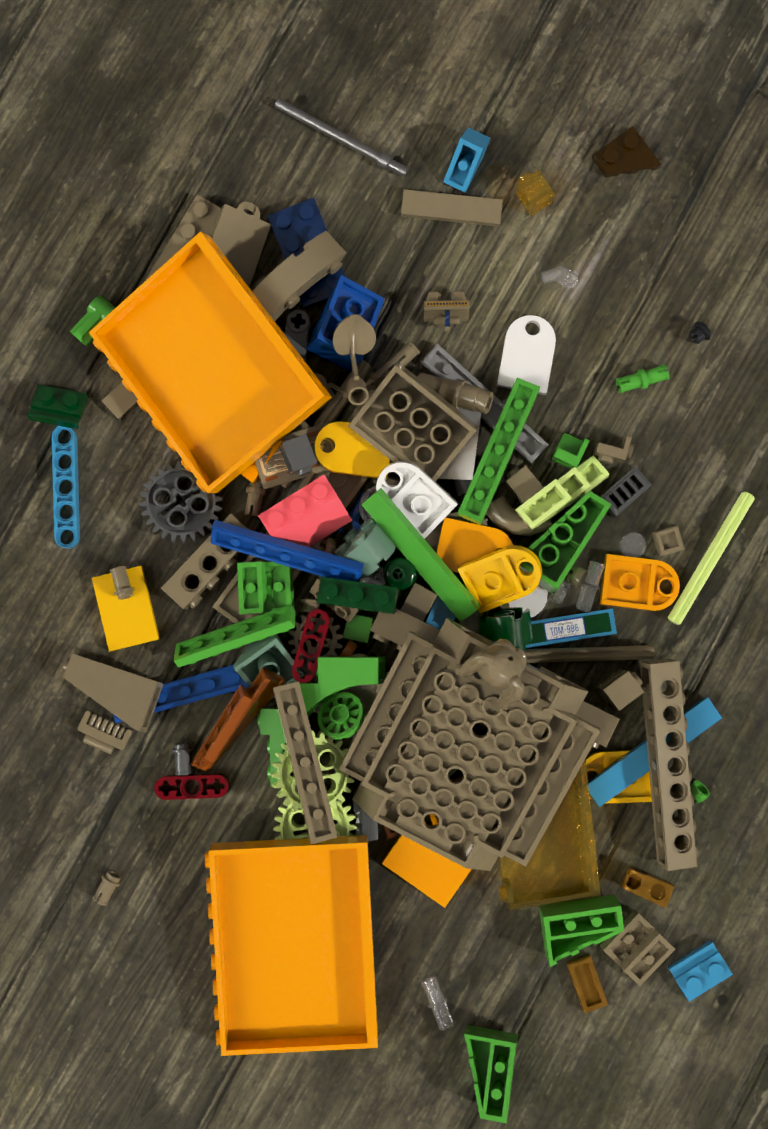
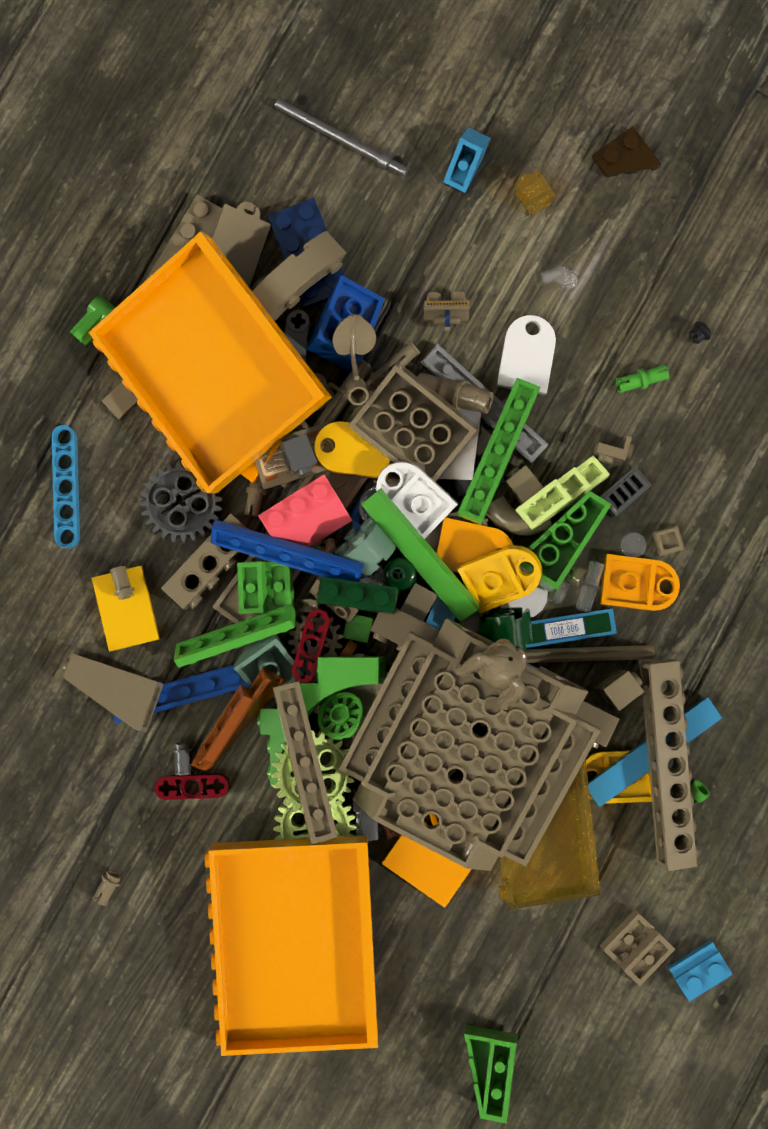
dark green plate [27,384,88,429] -> none
dark tan piece [78,711,133,755] -> none
dark tan tile [401,189,503,227] -> none
clear axle [421,976,453,1031] -> none
bright green wedge [539,894,624,967] -> none
bright green panel [551,433,590,469] -> none
pearl gold tile [566,954,608,1014] -> none
pearl gold leg [621,867,675,908] -> none
yellowish green axle [668,491,755,625] -> none

